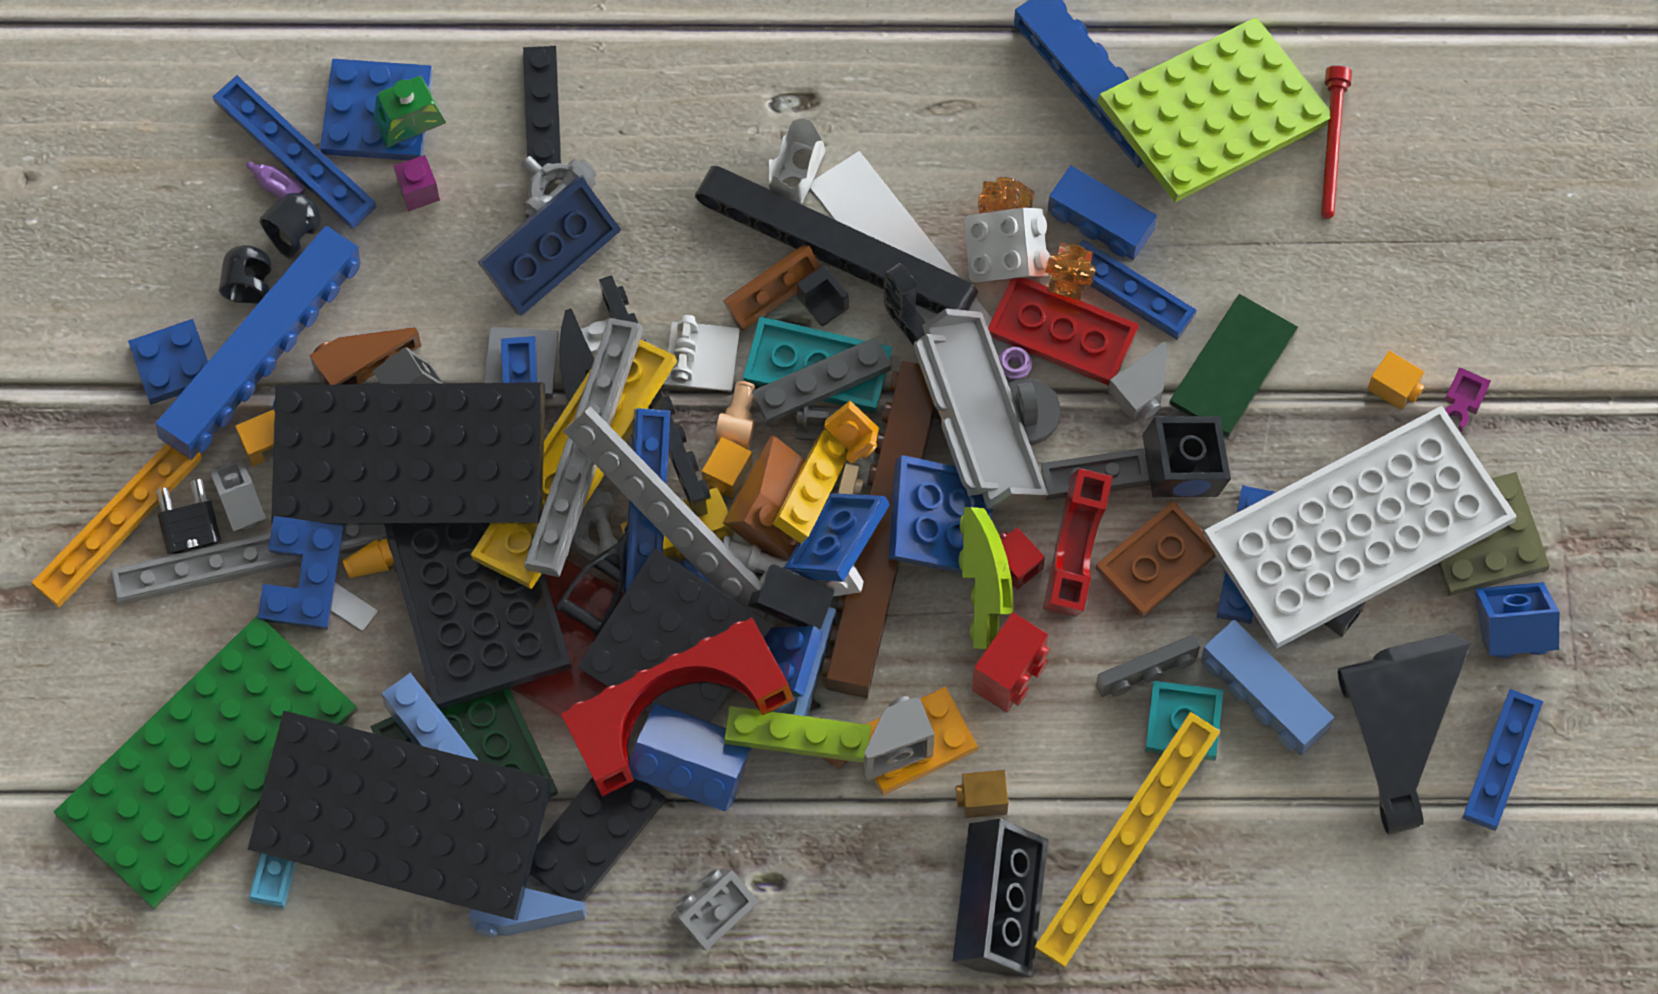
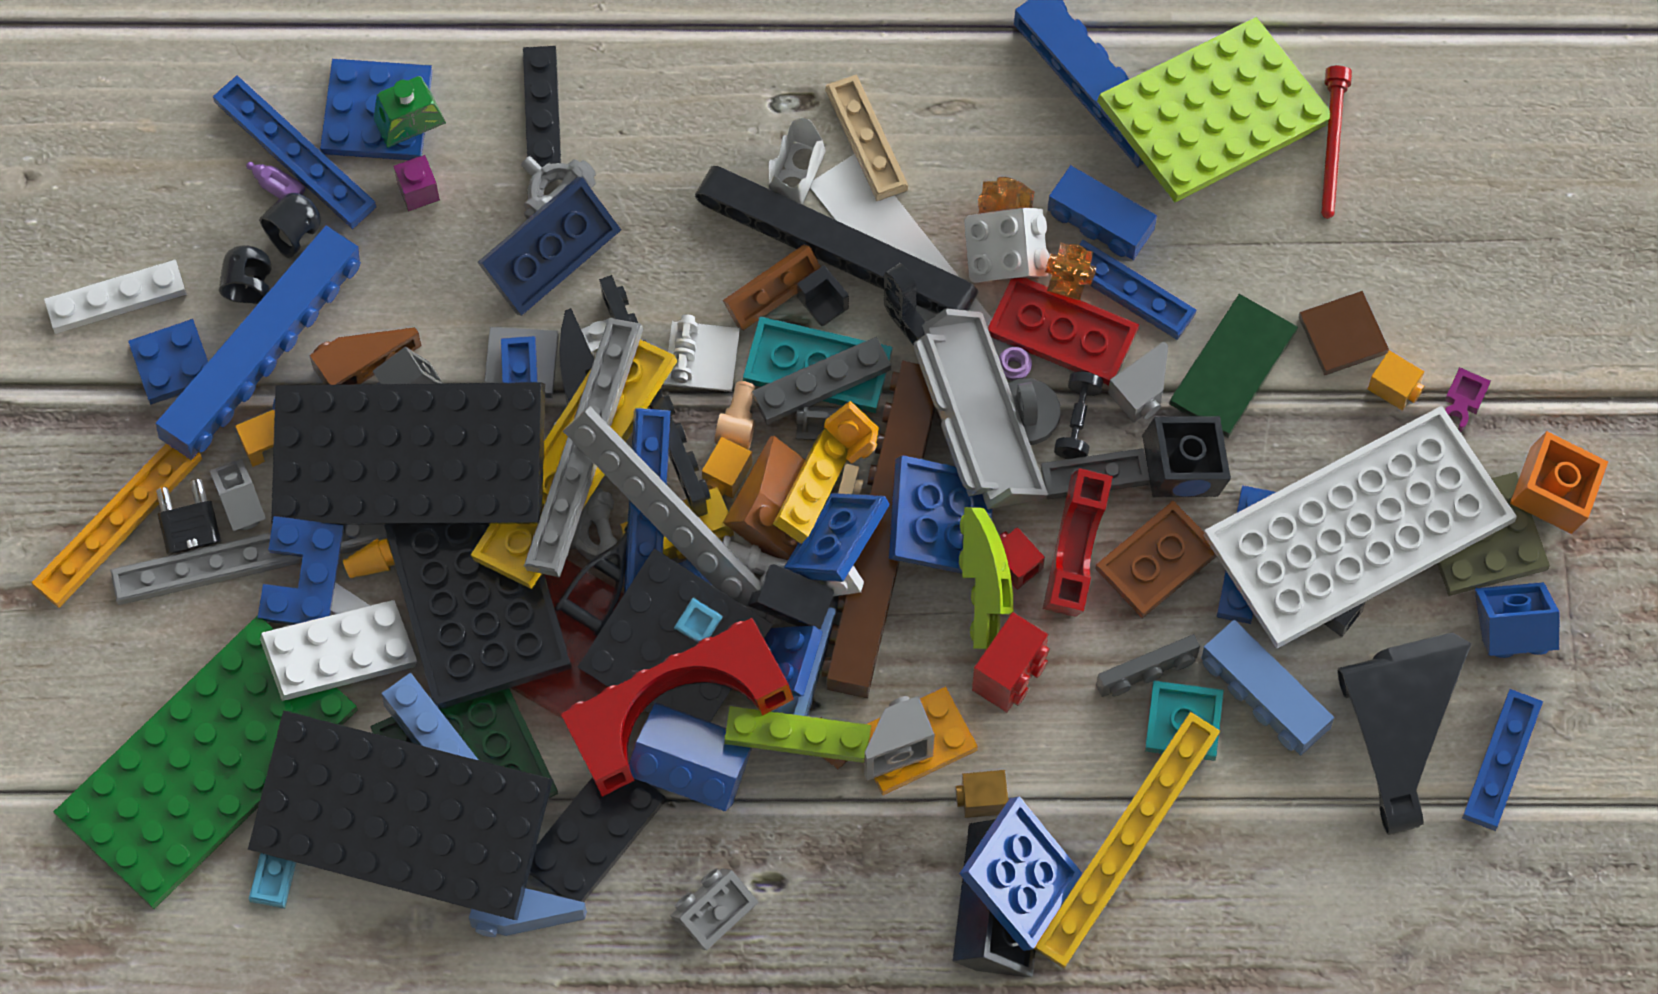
none -> white plate [44,260,187,334]
none -> white plate [260,600,417,701]
none -> medium azure tile [674,598,723,643]
none -> tan tile [825,74,908,201]
none -> plate [959,796,1082,951]
none -> black wheel [1054,372,1103,459]
none -> reddish brown tile [1299,291,1389,375]
none -> orange brick [1510,431,1608,534]

